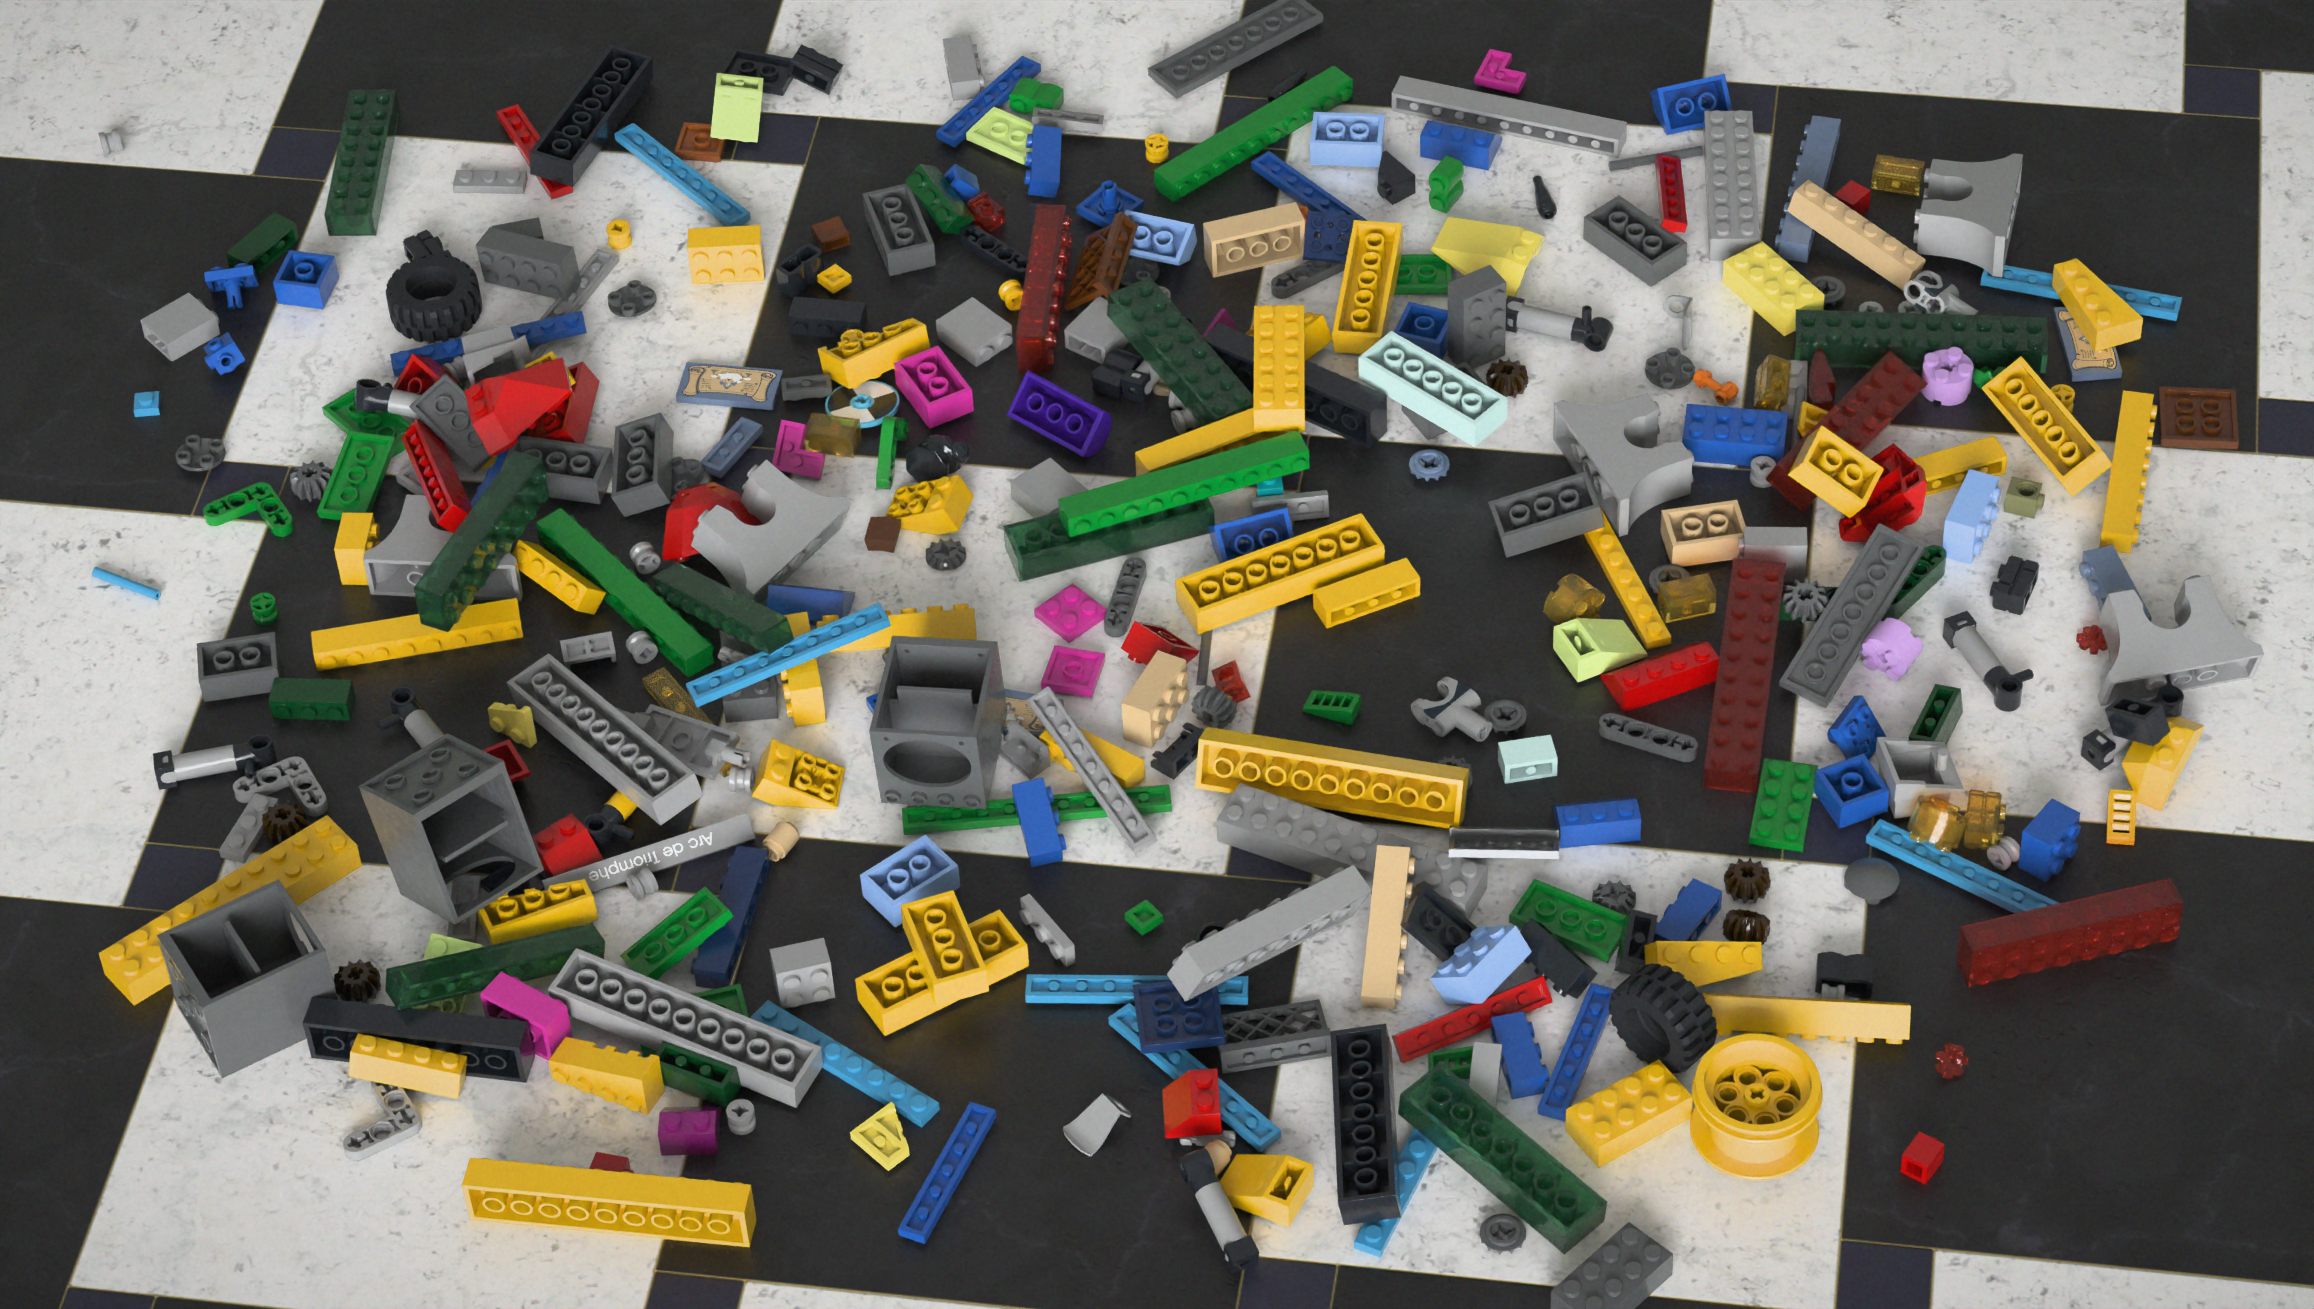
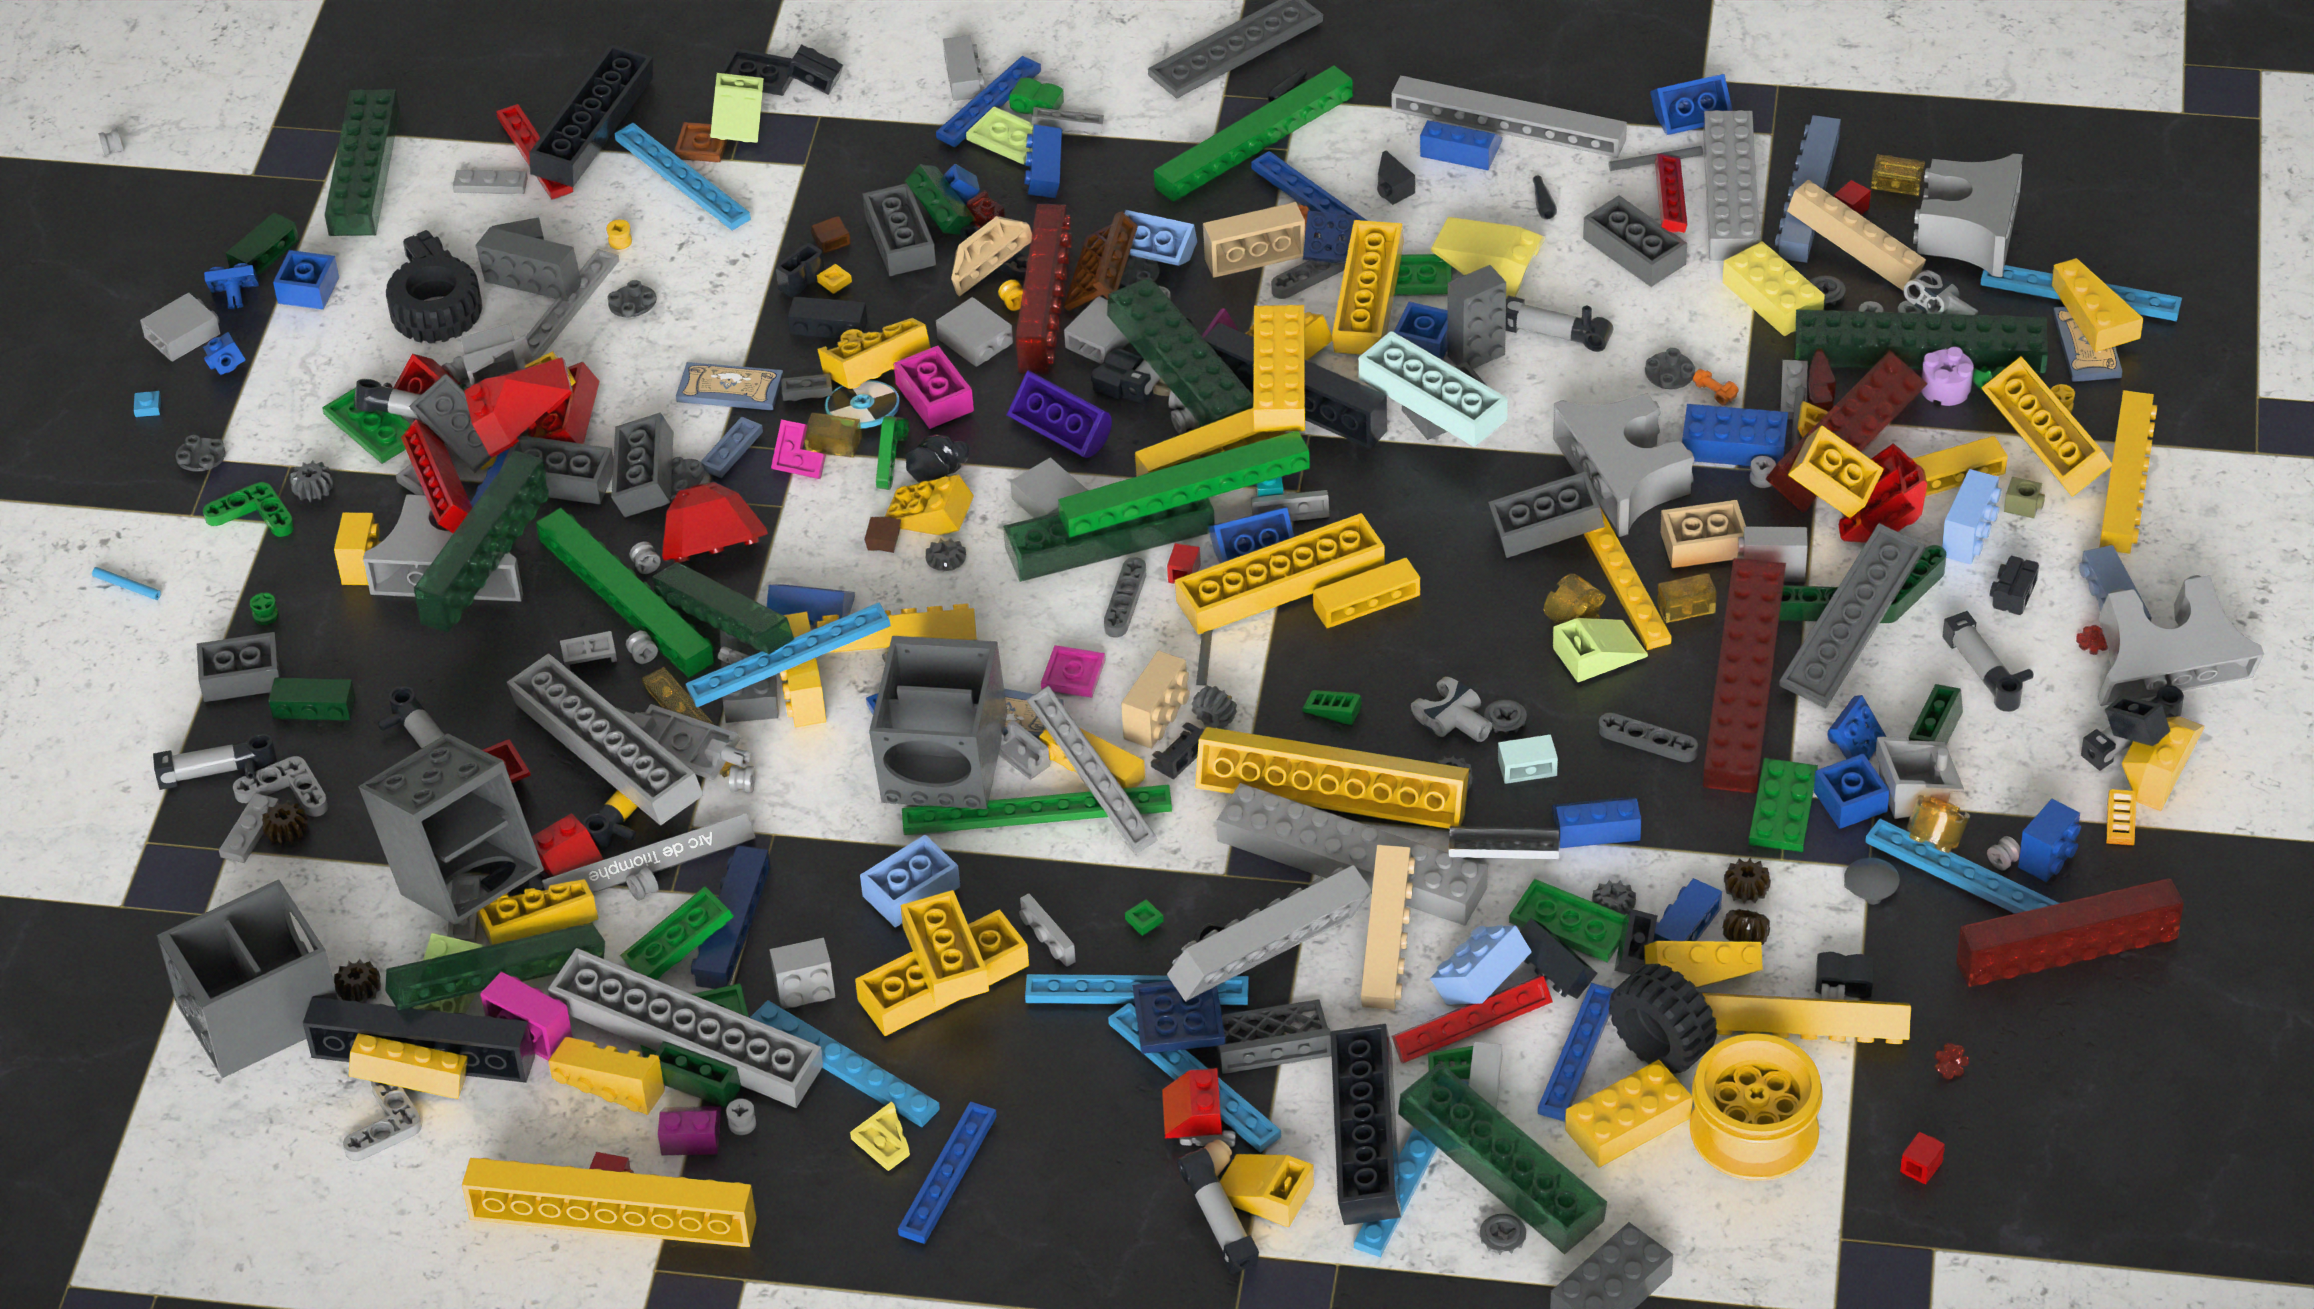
yellow brick [99,815,362,1006] -> none
yellow brick [311,598,523,671] -> none
green plate [317,431,397,520] -> none
blue plate [390,311,587,377] -> none
light yellow wing [488,702,537,748] -> none
yellow brick [511,540,606,615] -> none
yellow brick [687,225,765,284] -> none
light grey piece [691,459,852,620] -> none
yellow slope [752,739,845,809] -> none
tan brick [761,822,799,861] -> none
blue brick [1012,778,1067,868] -> none
dark pink plate [1034,583,1107,643] -> none
light grey piece [1063,1093,1132,1156] -> none
blue plate [1076,180,1144,228] -> none
red slope [1121,621,1199,665] -> none
yellow wheel [1145,133,1169,163] -> none
clear red brick [1211,660,1251,703] -> none
light blue brick [1310,112,1385,167] -> none
black plate [1400,881,1477,962] -> none
sand blue gear [1409,449,1450,481] -> none
green brick [1429,155,1464,214] -> none
dark pink plate [1474,49,1526,95] -> none
dark brown gear [1486,358,1528,398] -> none
blue brick [1491,1011,1549,1099] -> none
red slope [1600,641,1720,713] -> none
dark grey gear [1649,564,1691,598] -> none
light grey piece [1664,295,1693,350] -> none
clear yellow brick [1753,354,1791,411] -> none
dark grey gear [1782,577,1827,624] -> none
lavender brick [1861,618,1923,681] -> none
clear yellow brick [1963,789,2006,850] -> none
reddish brown plate [2158,386,2239,449] -> none
none -> tan wedge [951,216,1034,297]
none -> red brick [1167,543,1201,584]

